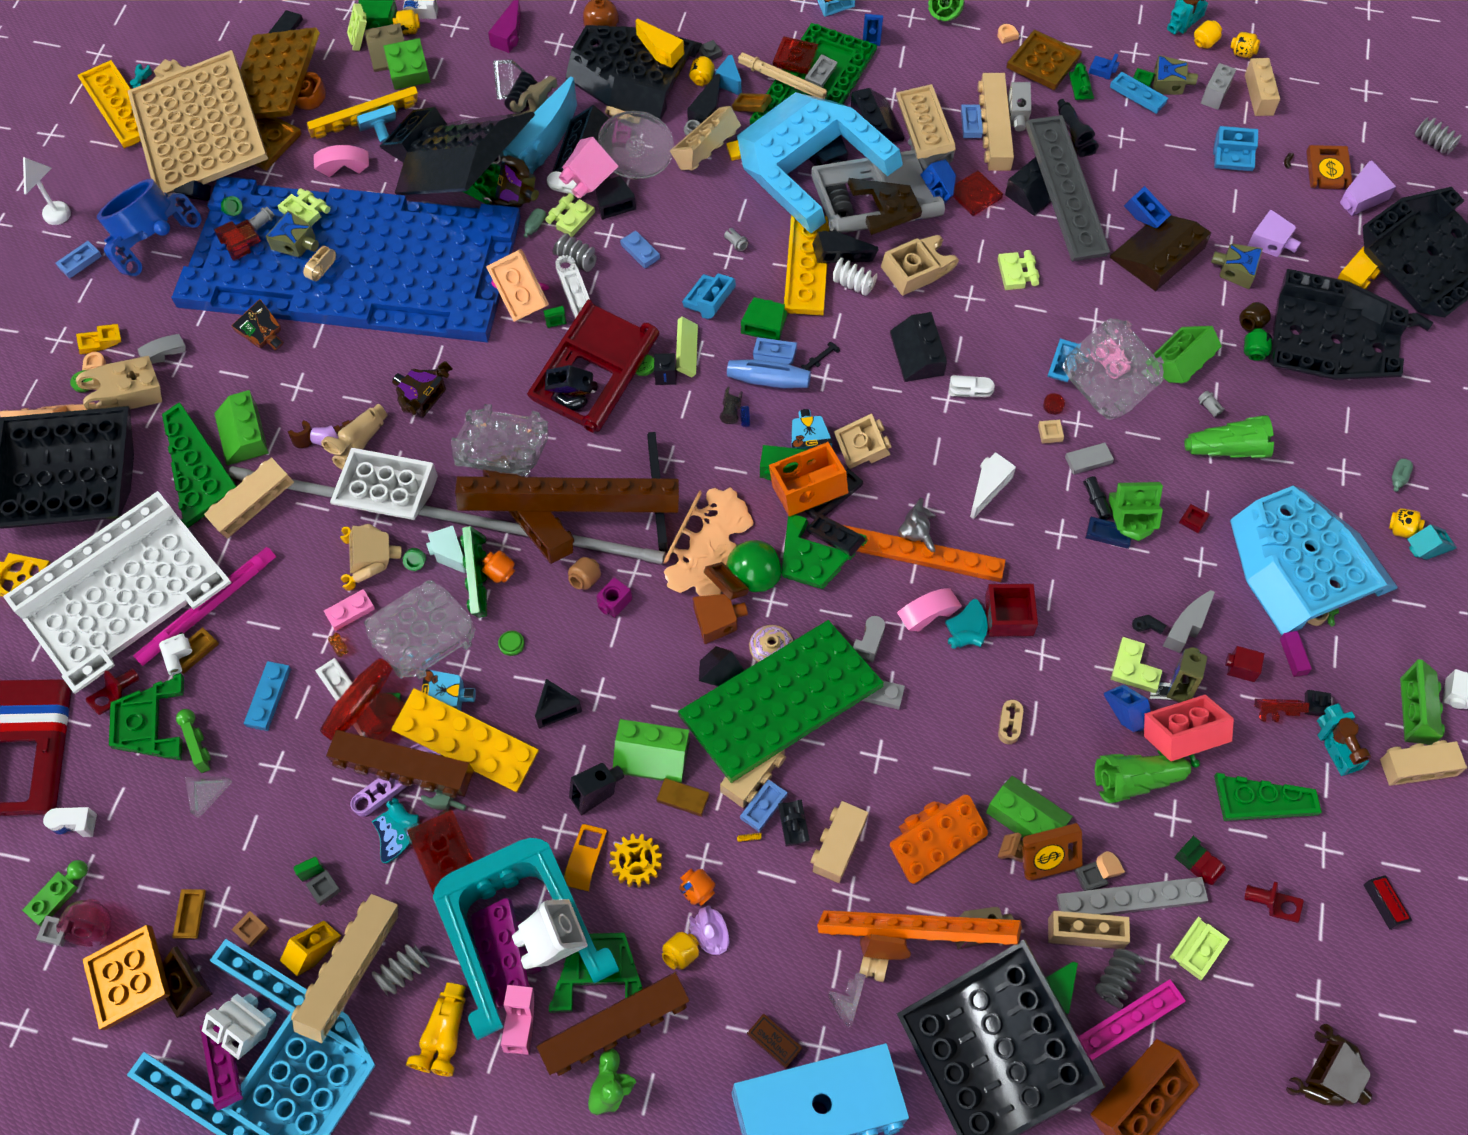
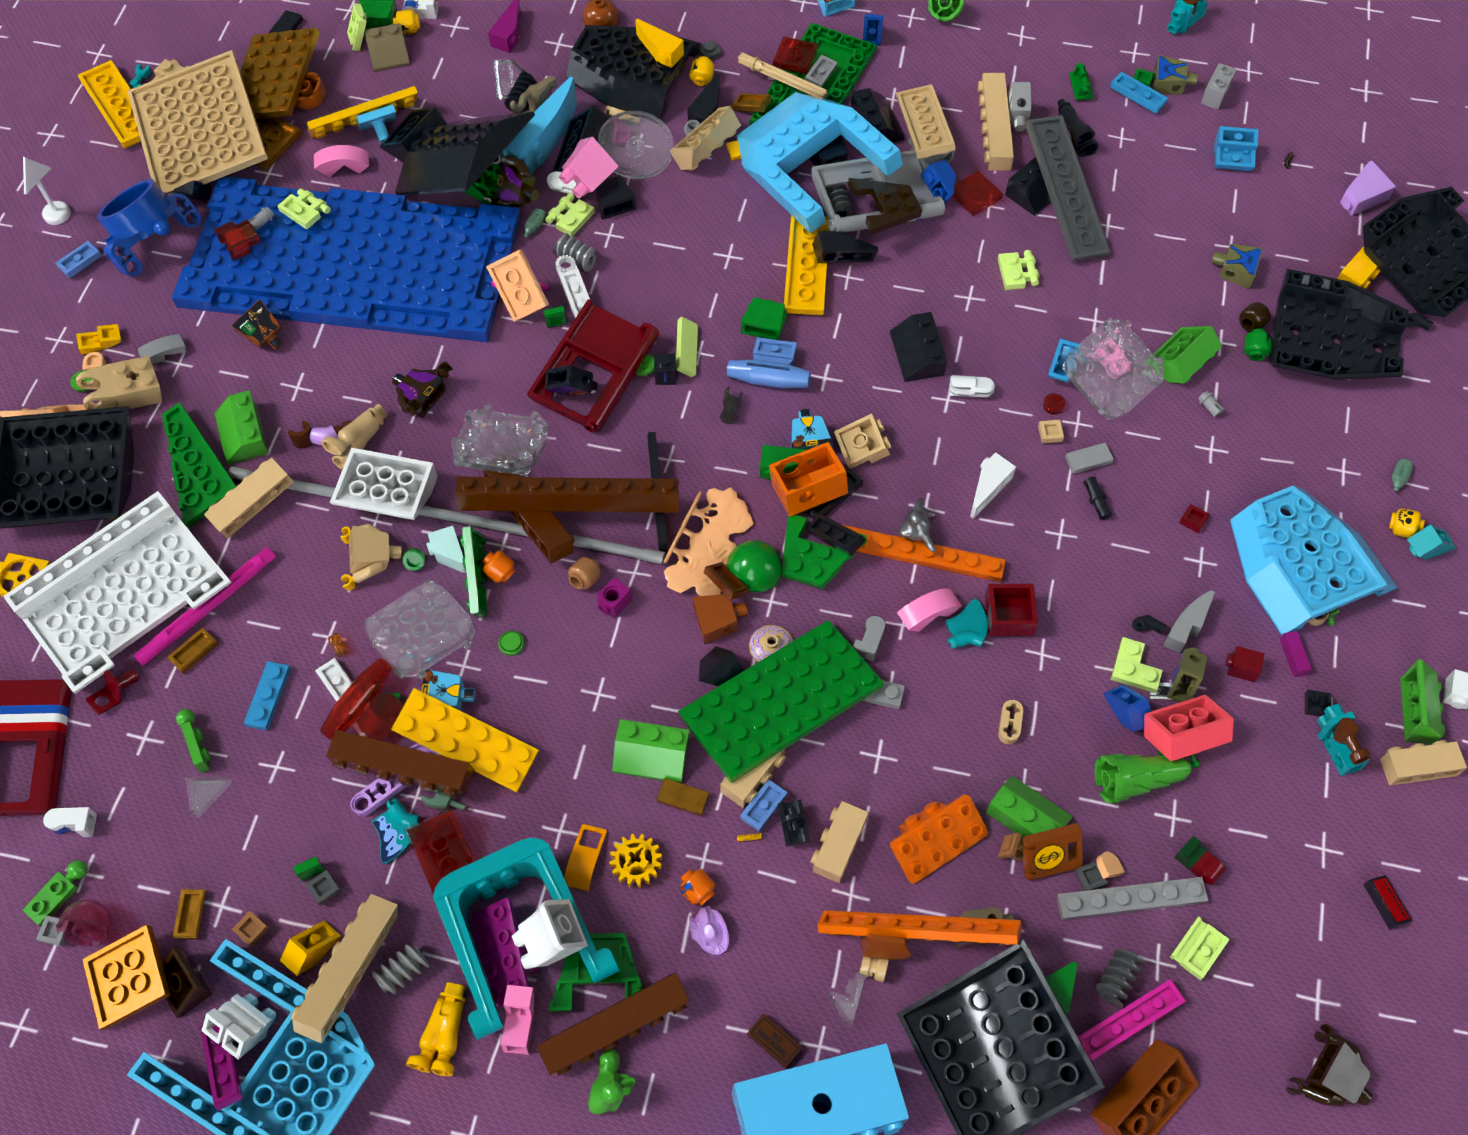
green wing [109,673,184,760] -> none
white piece [159,632,192,675] -> none
green tile [221,196,243,216] -> none
olive torso [266,211,319,257] -> none
tan piece [303,246,336,281] -> none
bright pink plate [324,589,375,631] -> none
bright green piece [383,38,430,90] -> none
black slope [535,679,582,729] -> none
black arm [555,393,588,411] -> none
black torso [569,763,624,815] -> none
medium blue plate [620,230,660,269] -> none
yellow head [662,932,699,970] -> none
dark azure brick [682,273,736,319] -> none
dark azure slope [715,55,741,95] -> none
light grey pin [724,228,748,251] -> none
clear blue tile [740,406,750,427] -> none
black piece [801,342,840,371] -> none
white piece [833,257,877,296] -> none
tan brick [881,235,959,296] -> none
medium blue plate [961,105,983,138] -> none
light nougat tile [997,24,1019,44] -> none
pearl gold plate [1006,30,1082,90] -> none
tan brick [1048,911,1130,949] -> none
dark blue tile [1085,517,1132,549] -> none
blue bracket [1089,53,1120,80] -> none
dark brown slope [1109,215,1211,292] -> none
bright green piece [1109,482,1163,541] -> none
blue slope [1124,186,1171,228] -> none
bright green cone [1184,415,1274,459] -> none
yellow head [1194,20,1222,49] -> none
green wing [1214,773,1322,821] -> none
yellow head [1231,32,1260,58] -> none
tan brick [1245,58,1280,116] -> none
dark red bracket [1245,882,1304,923] -> none
lavender torso [1248,210,1301,257] -> none
clear red plate [1254,699,1309,722] -> none
dark orange container [1306,145,1352,189] -> none
light grey piece [1415,117,1462,155] -> none

